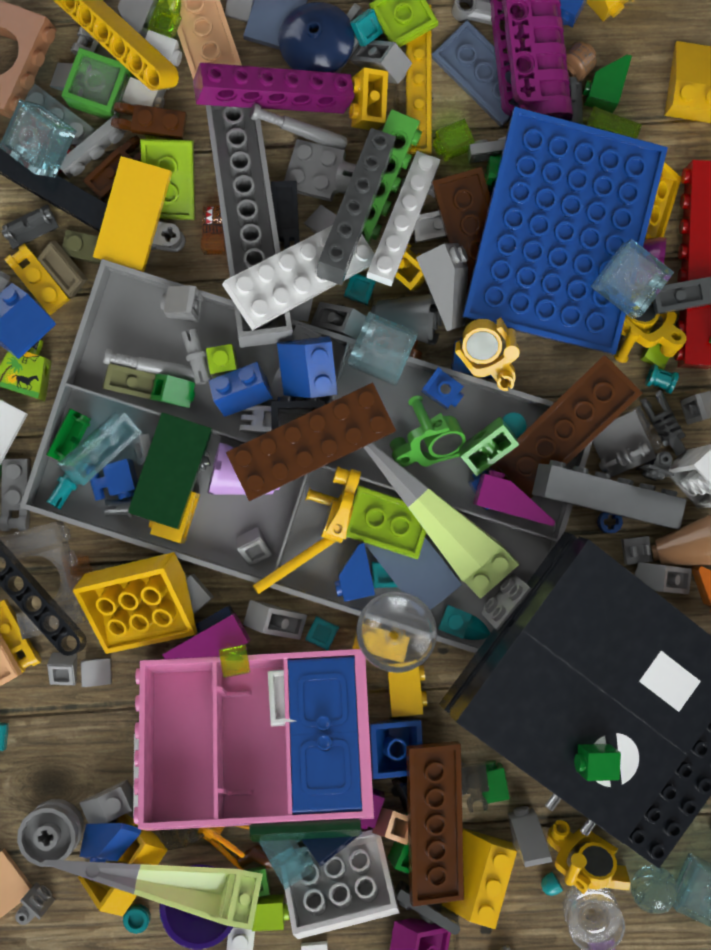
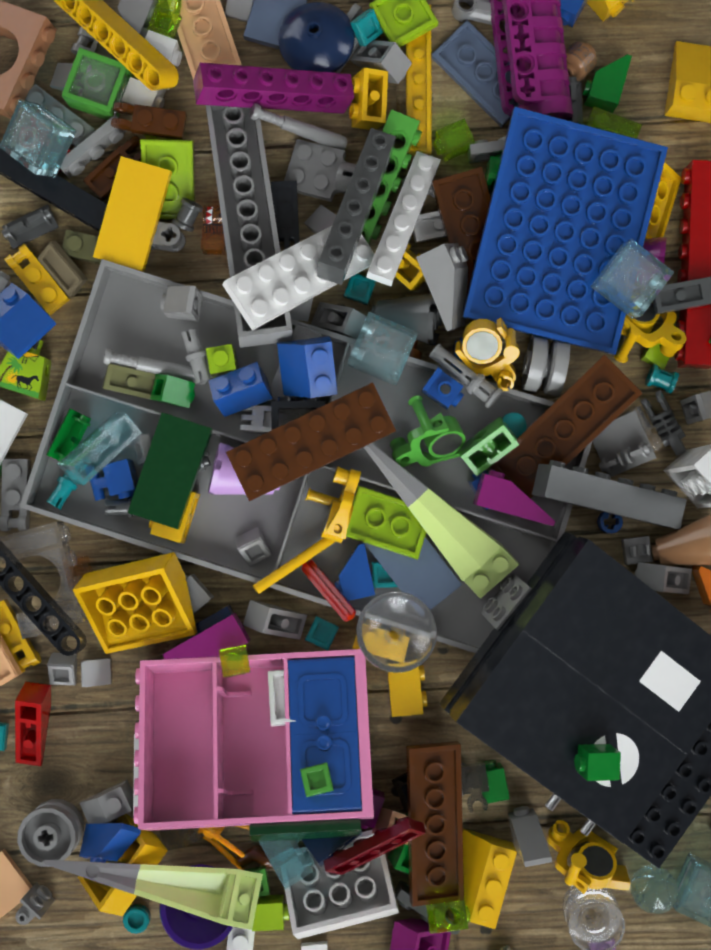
blue slope [369,717,423,779] -> none
teal plate [438,604,490,640] -> none
teal hinge [541,872,564,896] -> none
dark grey hinge [636,451,674,481] -> none
none -> red slope [15,681,51,766]
none -> dark grey bush [172,198,204,232]
none -> bright green tile [300,762,334,797]
none -> red axle [301,559,356,622]
none -> dark red plate [323,817,426,875]
none -> clear neon green brick [426,900,470,934]
none -> light grey pin [429,344,503,409]
none -> light grey wheel [521,335,570,397]

